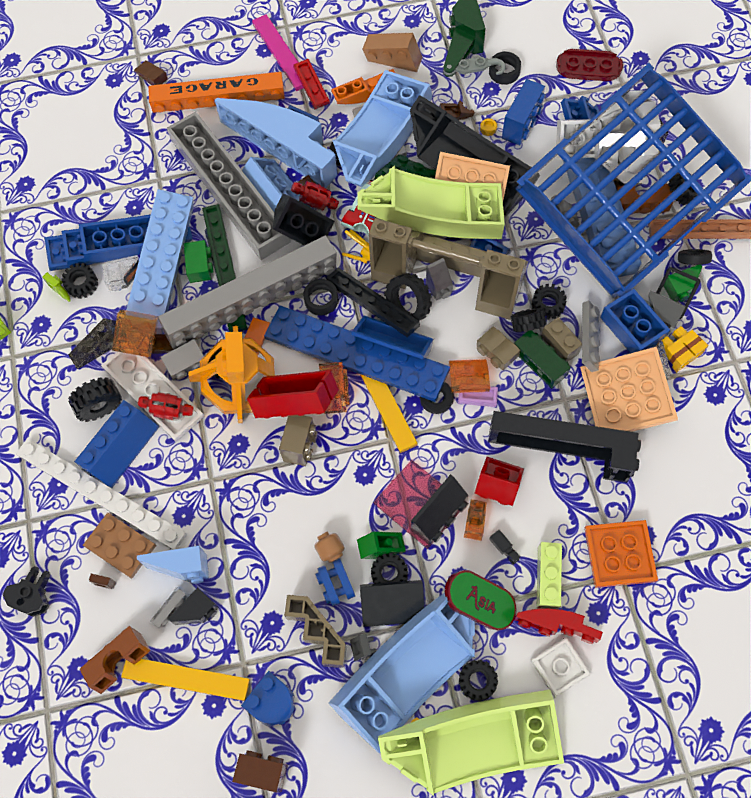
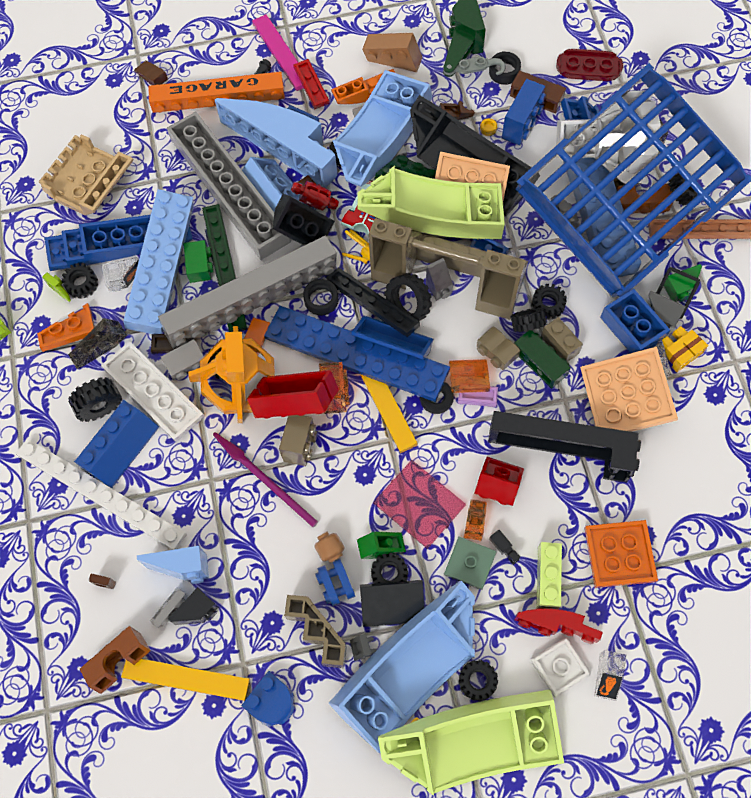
black hinge [3,566,50,617] -> none
medium nougat plate [83,512,157,579] -> none
clear orange brick [112,310,159,358] -> none
red piece [138,392,194,420] -> none
reddish brown brick [232,750,288,793] -> none
black slope [411,474,469,546] -> none
green tile [444,570,516,630] -> none
light grey plate [582,300,600,372] -> none
black tyre [678,249,712,265] -> none
none -> orange wing [37,303,97,352]
none -> tan slope [39,134,133,215]
none -> magenta piece [213,432,318,527]
none -> black pin [254,59,271,74]
none -> sand green plate [444,536,497,590]
none -> reddish brown brick [510,70,566,114]
none -> clear slope [594,650,626,701]

